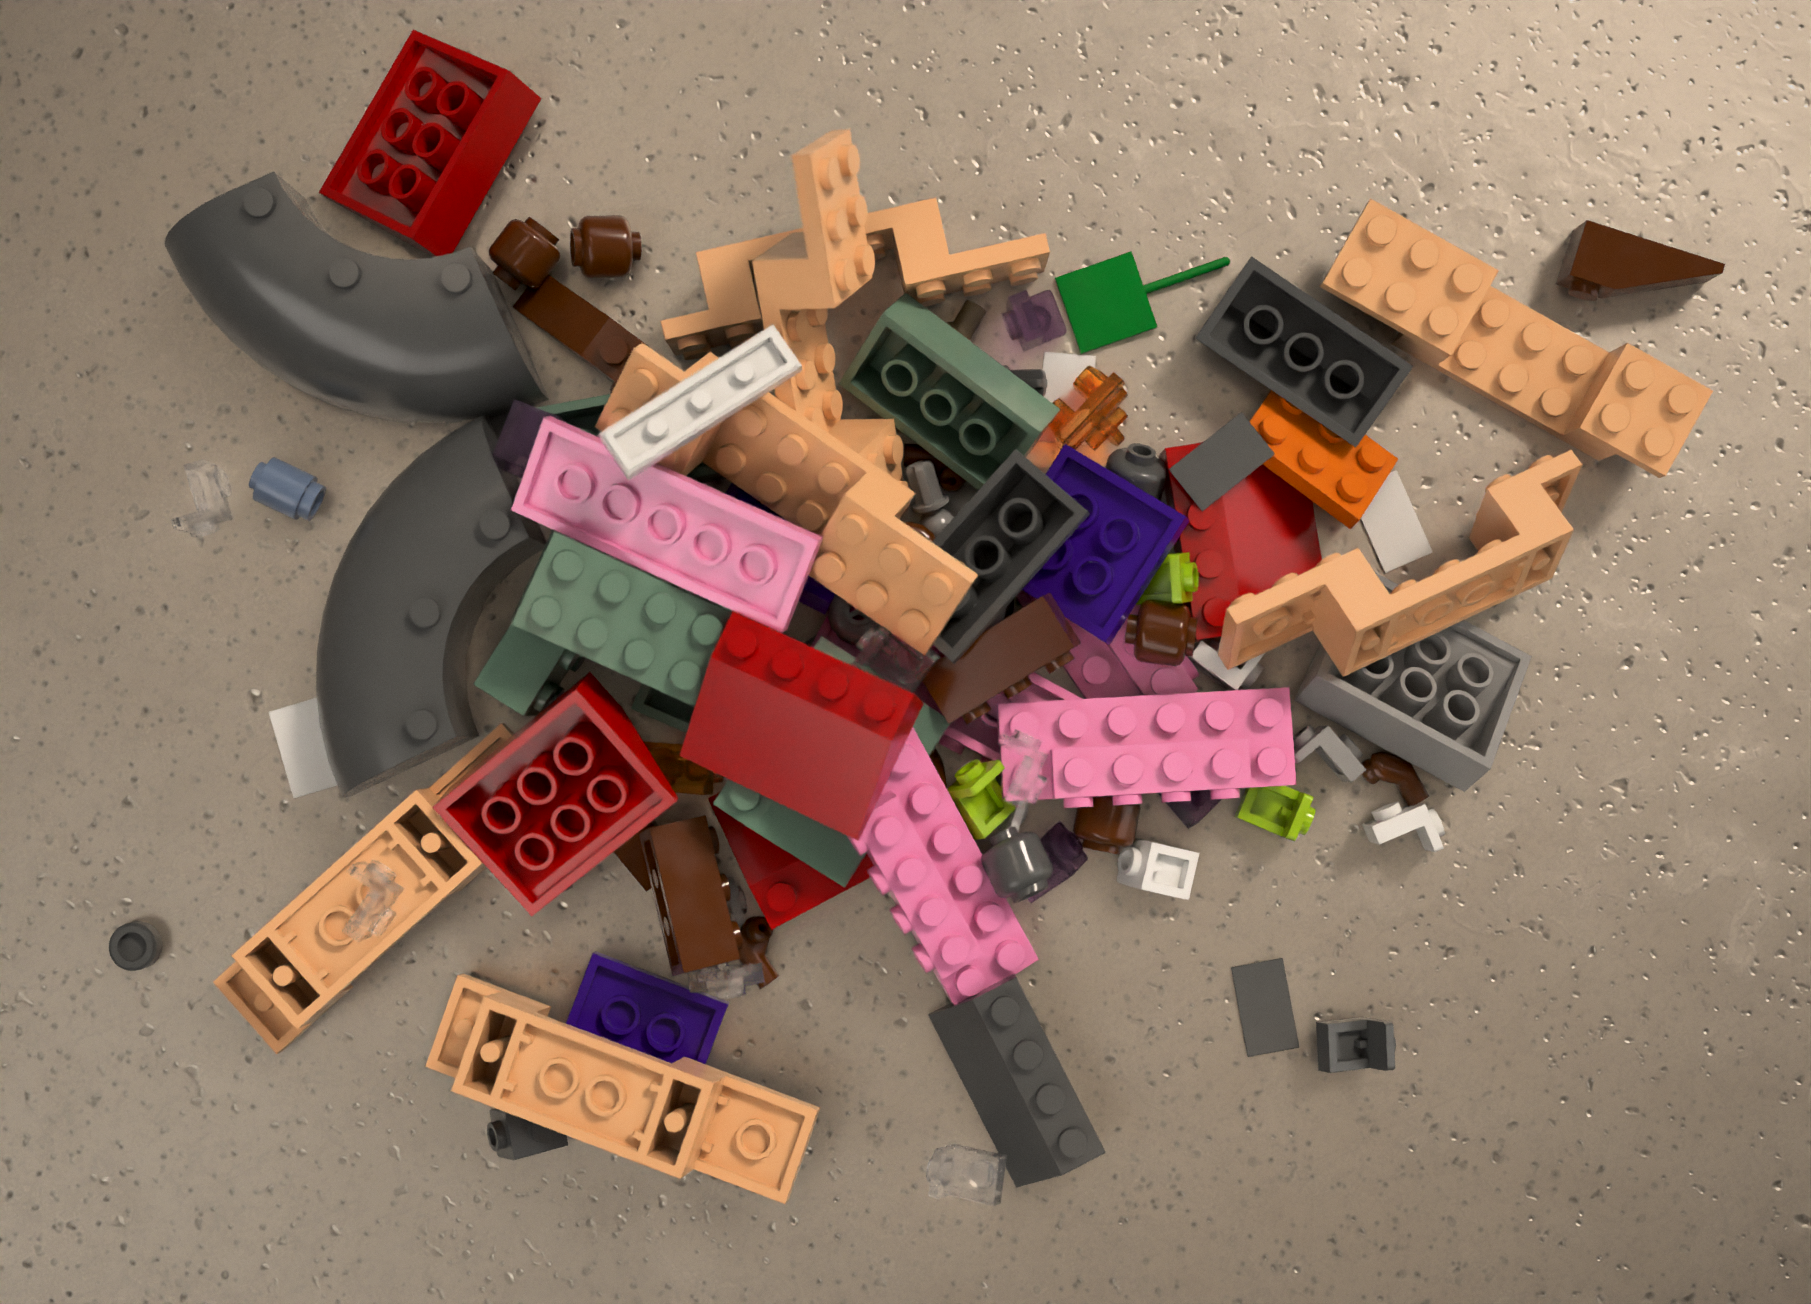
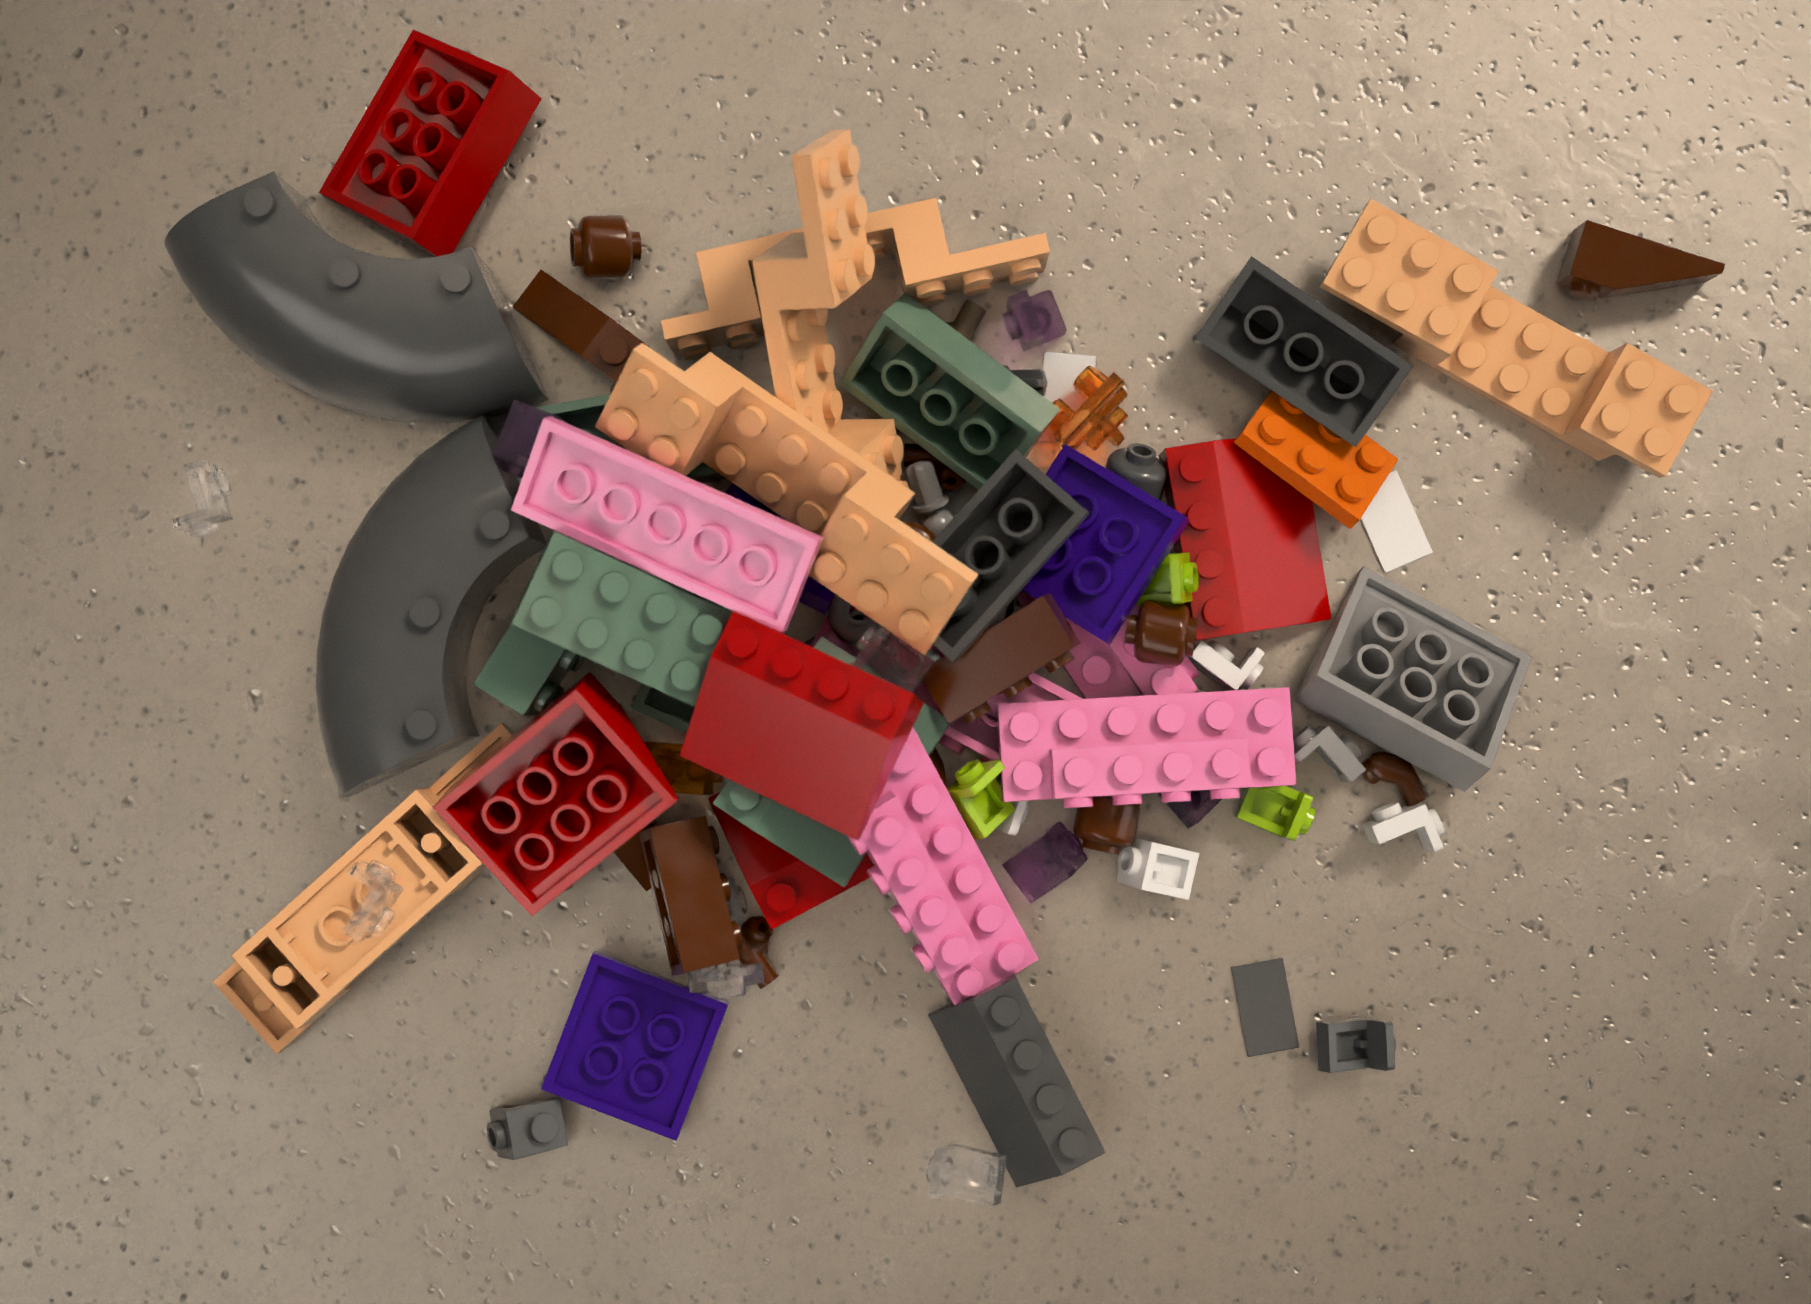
dark grey tile [109,921,162,971] -> none
sand blue brick [249,457,326,521] -> none
white sticker [268,697,337,798] -> none
light nougat bracket [425,974,820,1204] -> none
reddish brown head [489,217,560,291] -> none
white tile [599,325,802,481] -> none
dark grey head [981,826,1053,903] -> none
clear bracket [997,729,1048,810] -> none
green piece [1055,251,1230,354] -> none
dark grey sticker [1169,412,1275,511] -> none
light nougat bracket [1218,450,1582,677] -> none

